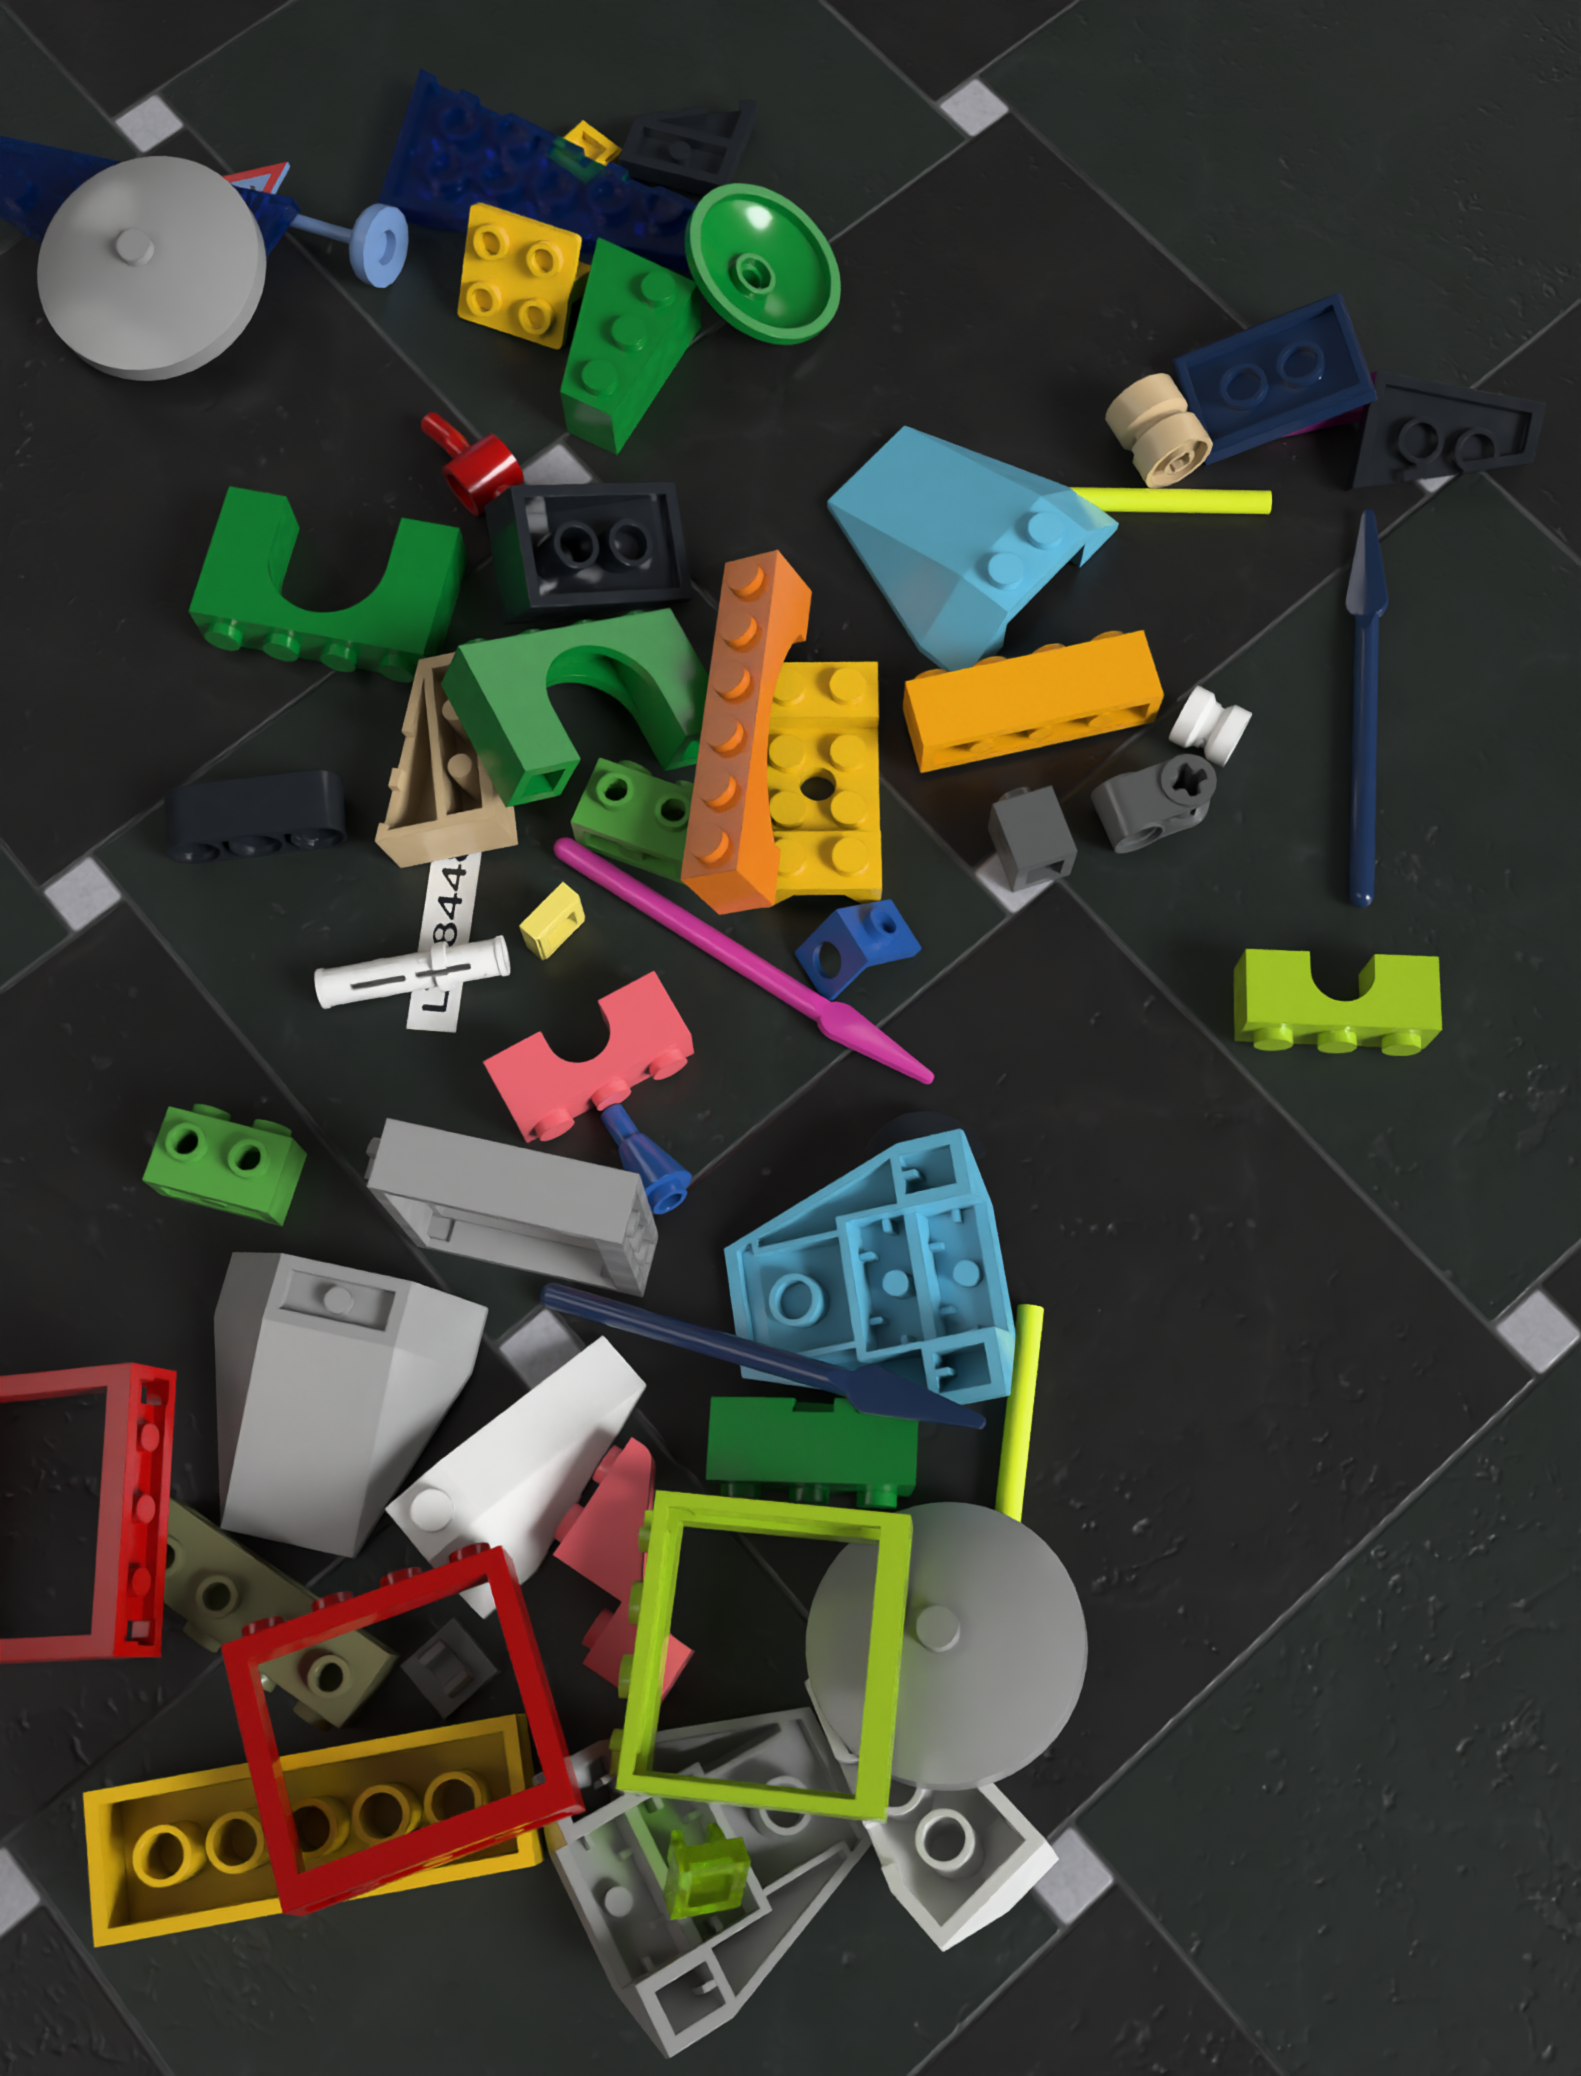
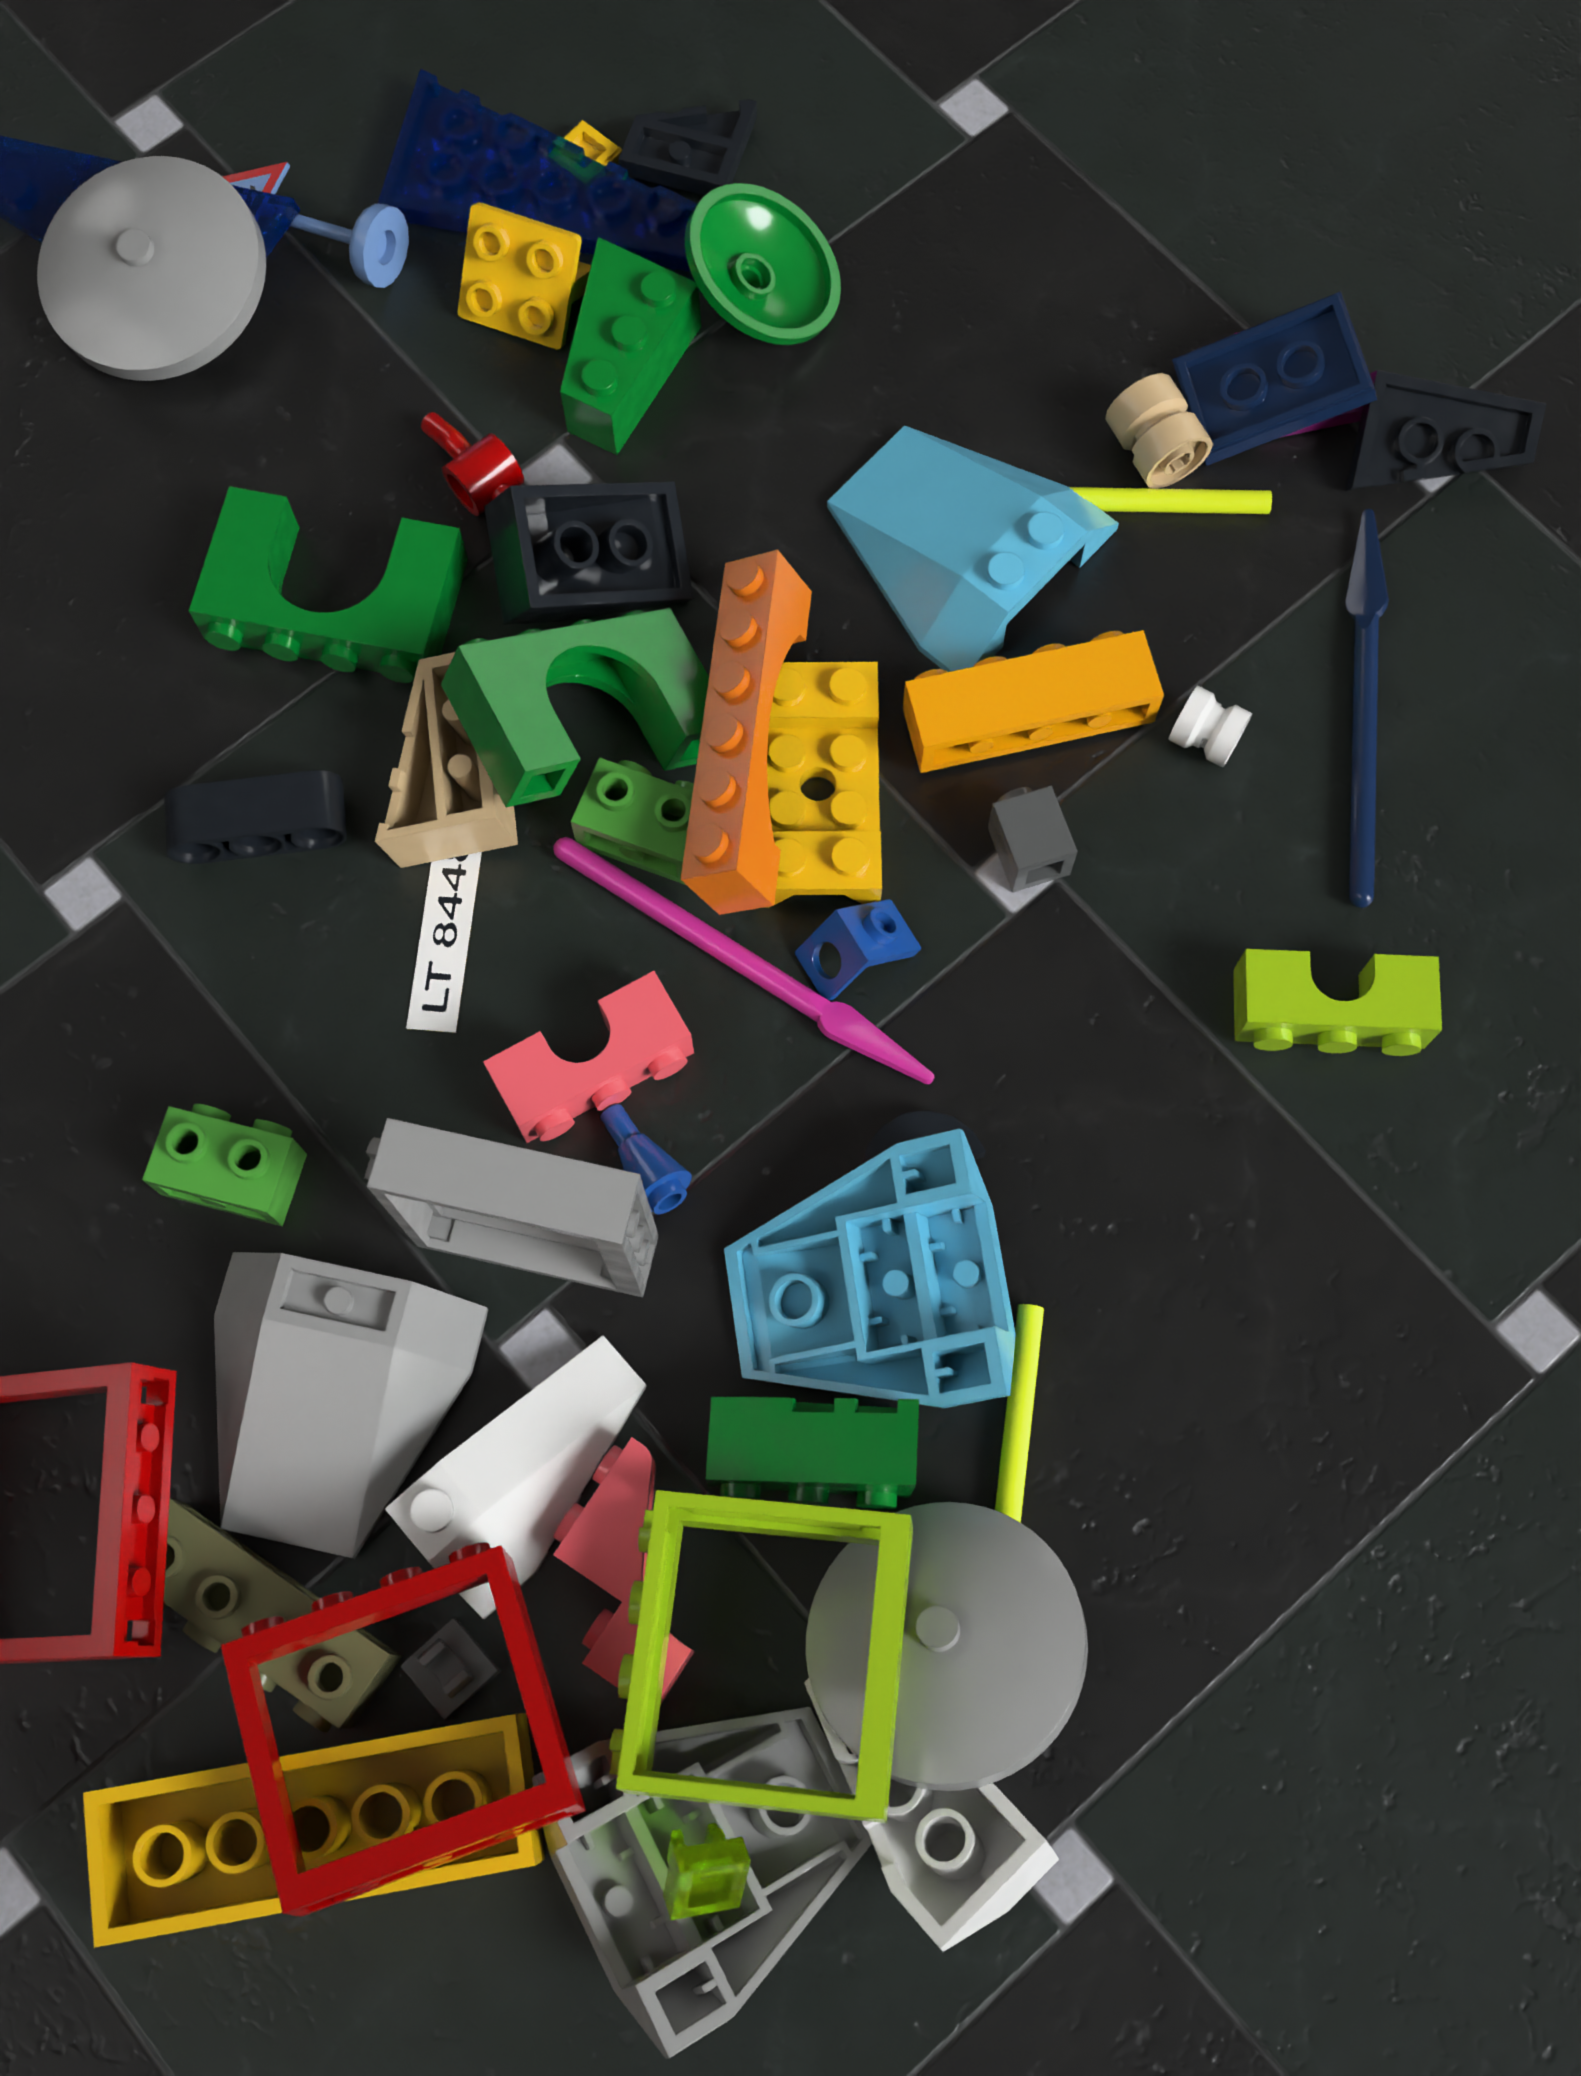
white pin [315,935,510,1009] -> none
light yellow tile [519,882,585,961] -> none
dark blue piece [539,1283,986,1429] -> none
dark grey piece [1090,754,1217,854] -> none

